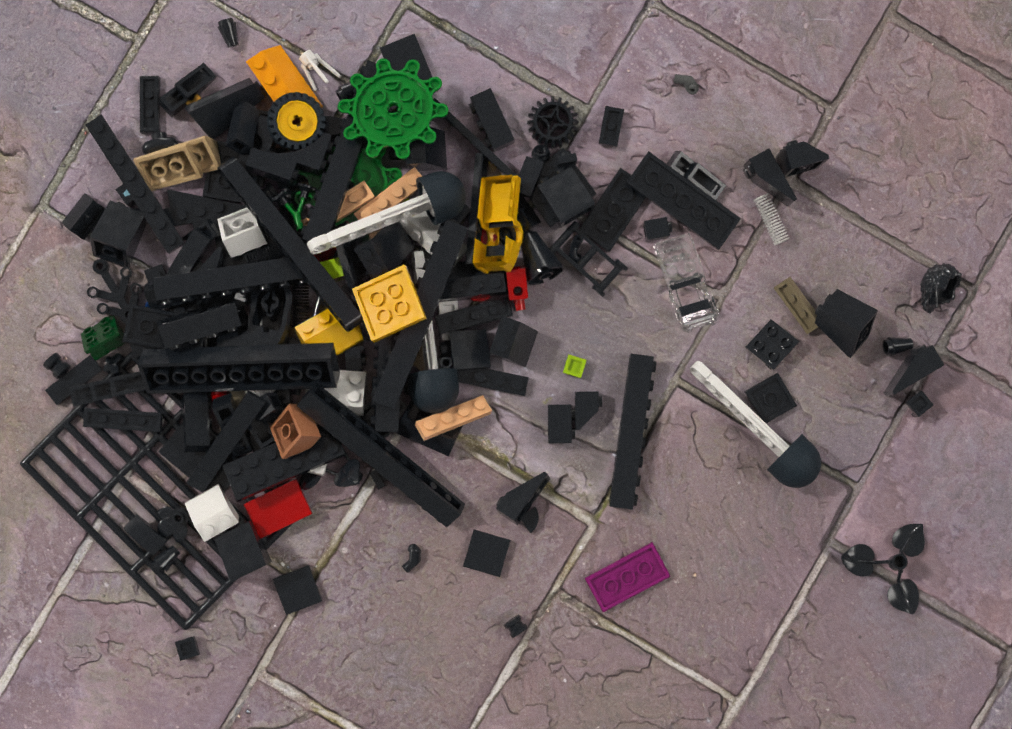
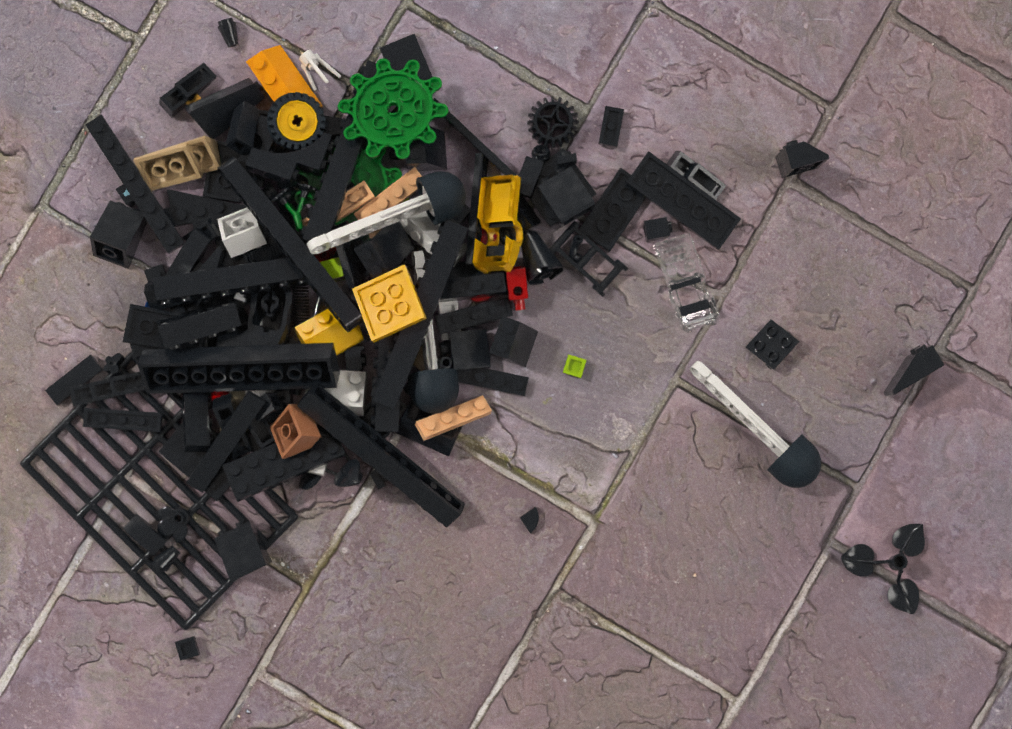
black wheel [43,353,71,379] -> none
black panel [62,193,105,240] -> none
dark green bracket [81,315,125,361] -> none
black plant [87,259,143,324] -> none
black tile [140,76,160,134] -> none
black piece [142,132,179,154] -> none
white slope [185,484,239,542] -> none
red tile [244,479,313,539] -> none
black tile [273,565,323,615] -> none
black cone [335,82,354,101] -> none
black arm [402,544,421,573] -> none
black tile [463,529,511,577] -> none
black brick [468,88,515,152] -> none
black slope [496,472,550,526] -> none
black wheel [503,614,528,638] -> none
black brick [548,404,575,443] -> none
black slope [575,391,602,430] -> none
magenta tile [585,542,671,612] -> none
black brick [609,353,657,510] -> none
dark grey arm [674,74,699,95] -> none
black slope [743,148,797,206] -> none
black tile [744,373,797,423] -> none
white piece [753,193,790,246] -> none
dark tan plate [774,277,818,334] -> none
black slope [815,289,878,358] -> none
black cone [882,337,913,356] -> none
black panel [905,390,933,417] -> none
black piece [920,263,962,314] -> none

